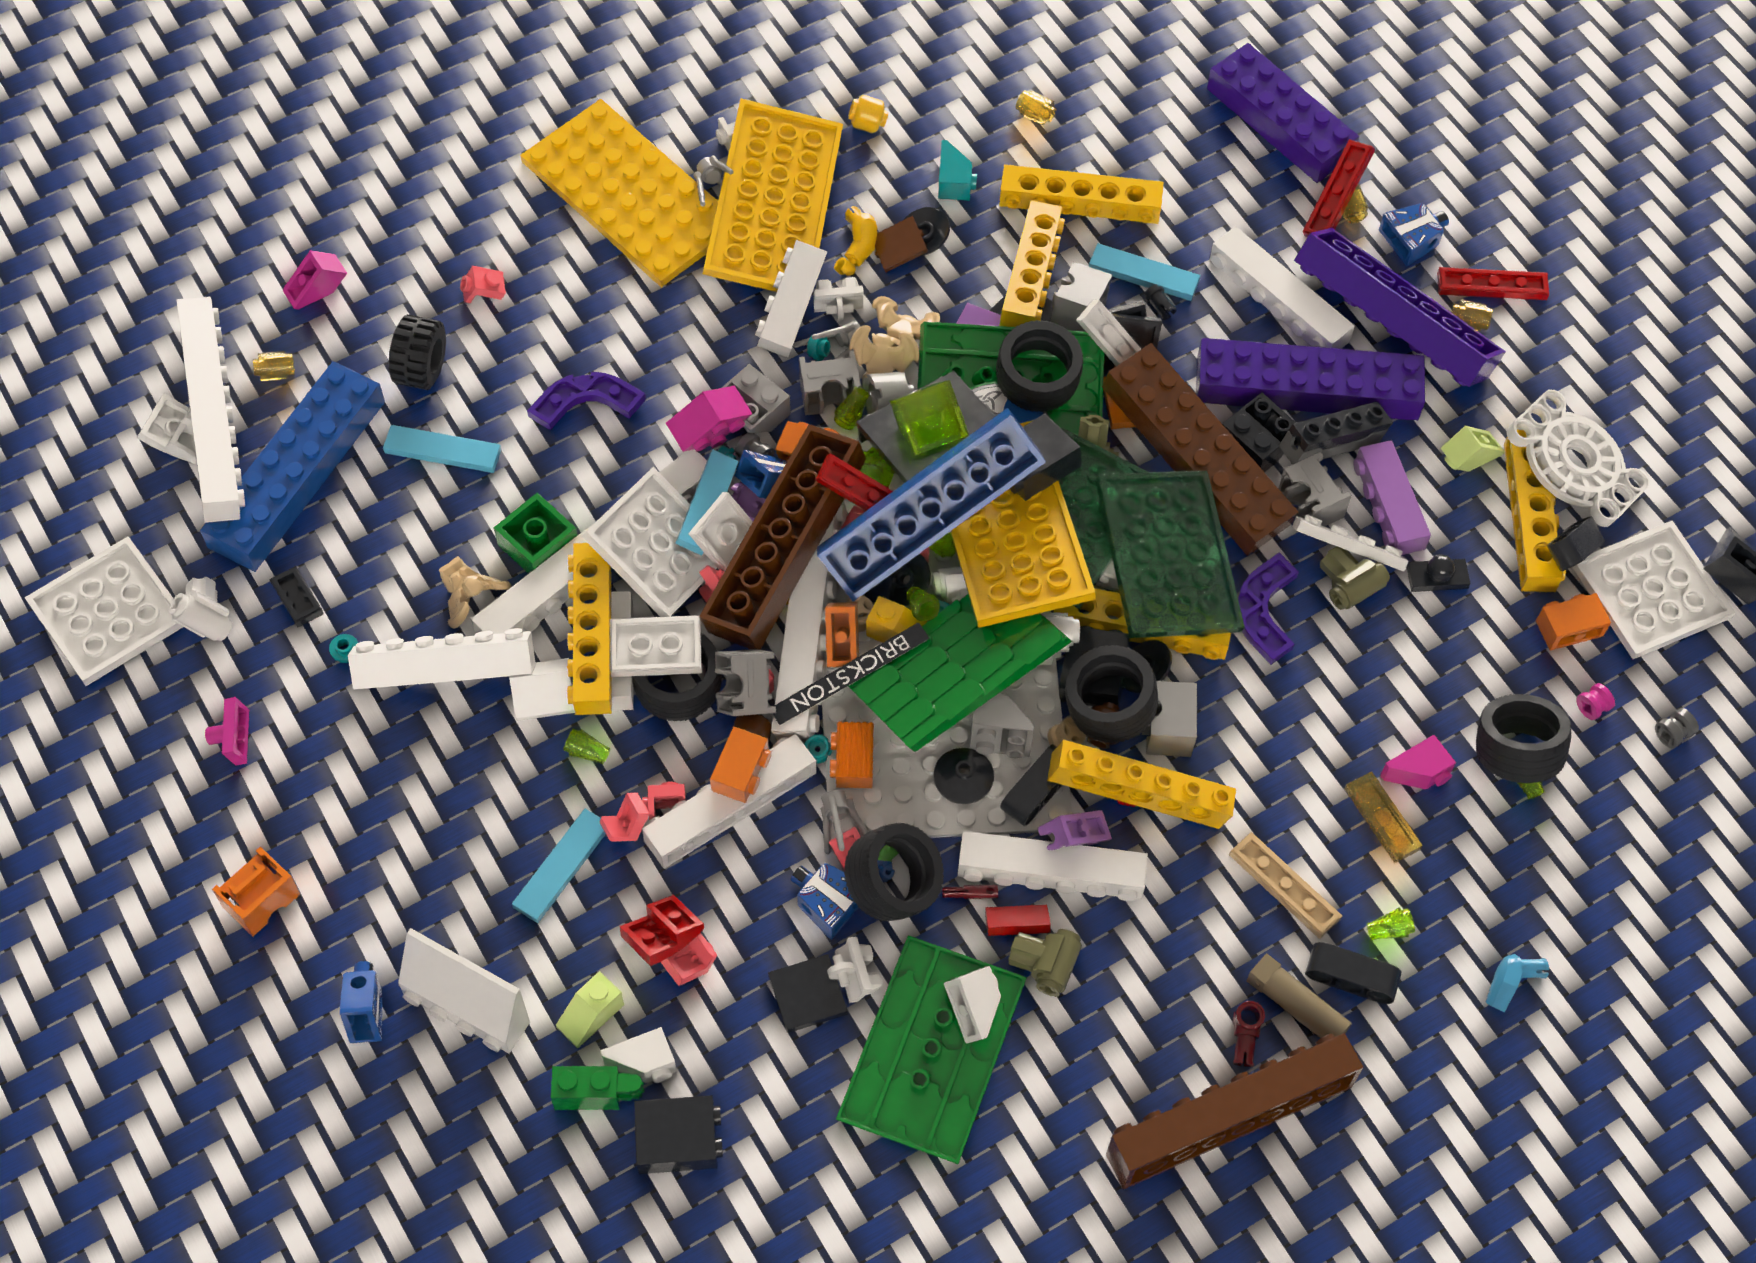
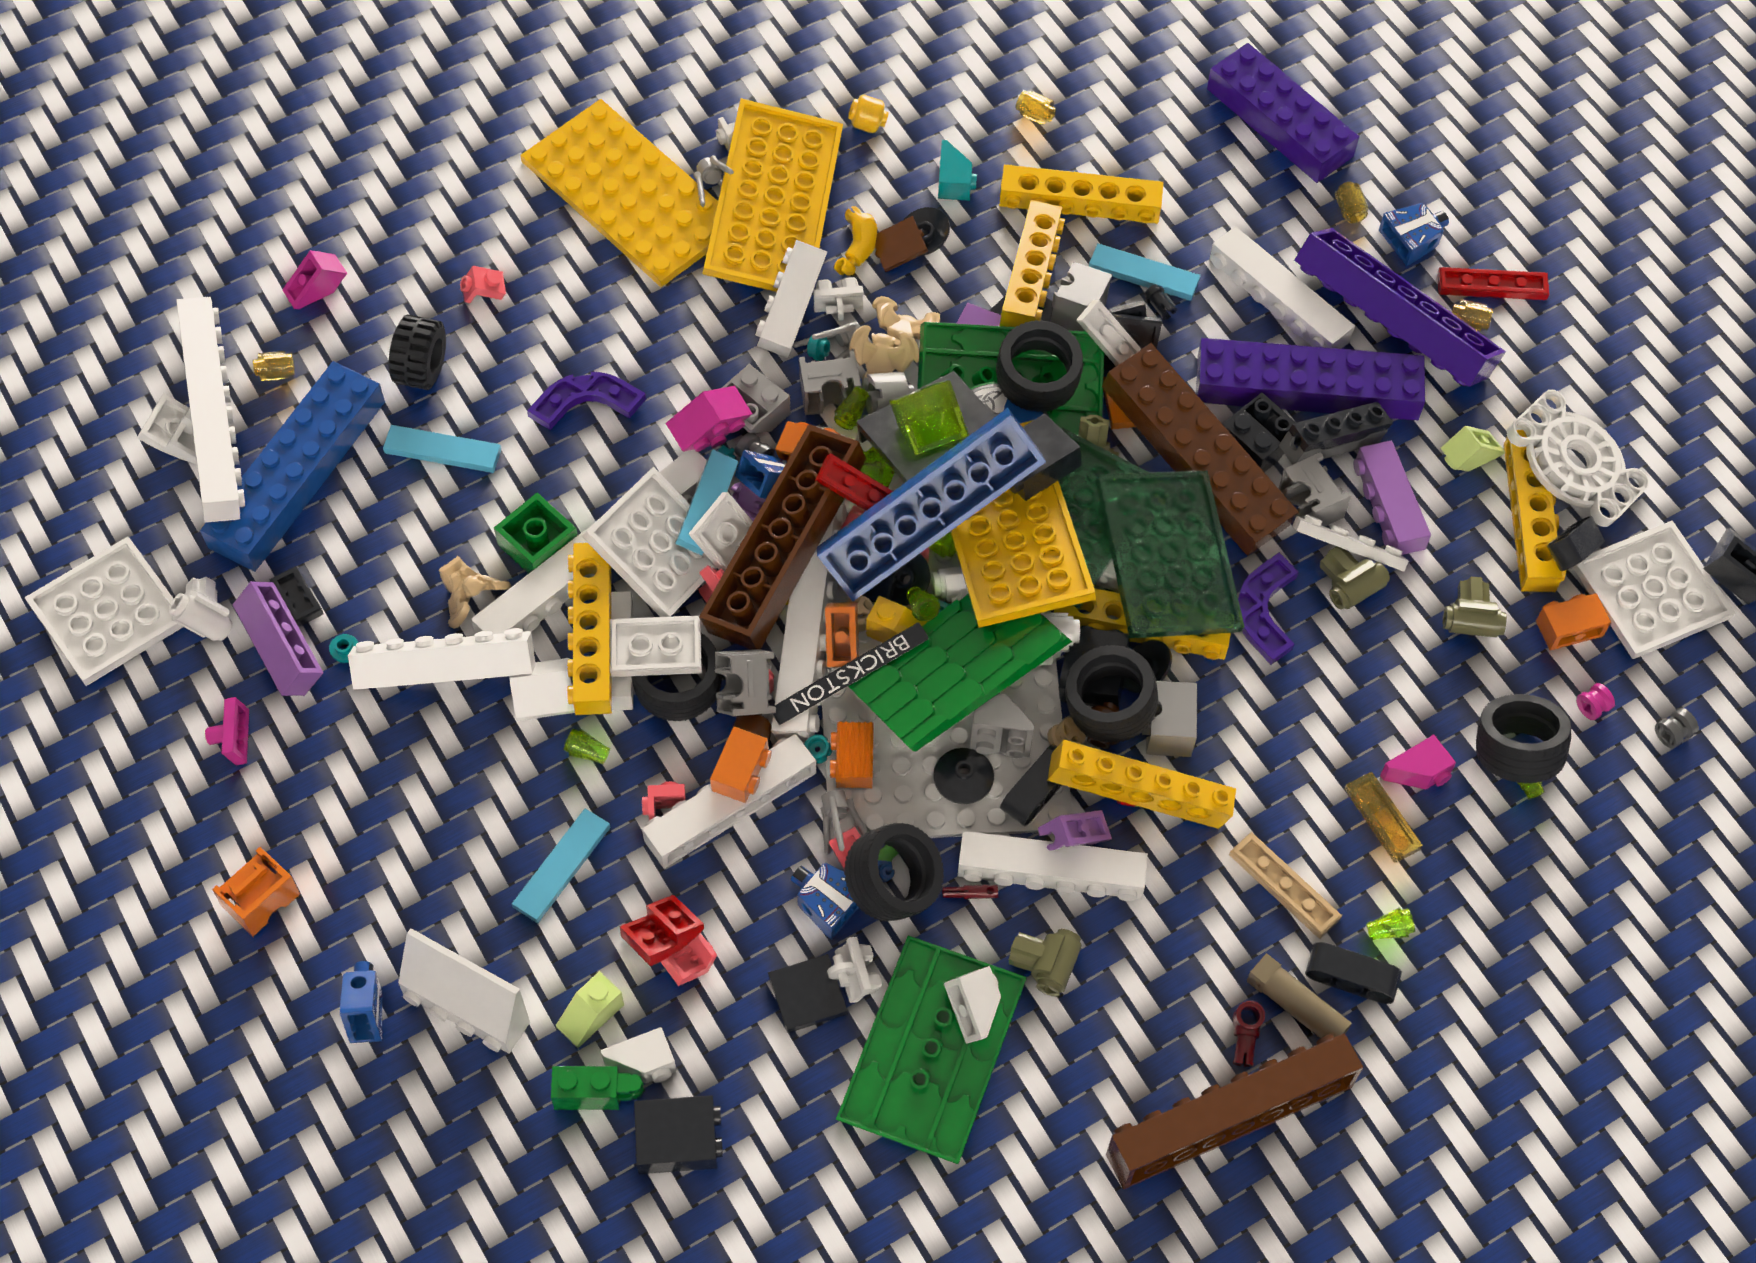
coral bracket [600,793,649,842] -> none
red tile [985,904,1051,936] -> none
red tile [1302,139,1375,237] -> none
black tile [1406,554,1471,592] -> none
dark azure arm [1486,954,1549,1012] -> none
none -> medium lavender brick [233,581,323,696]
none -> olive piece [1443,576,1507,638]

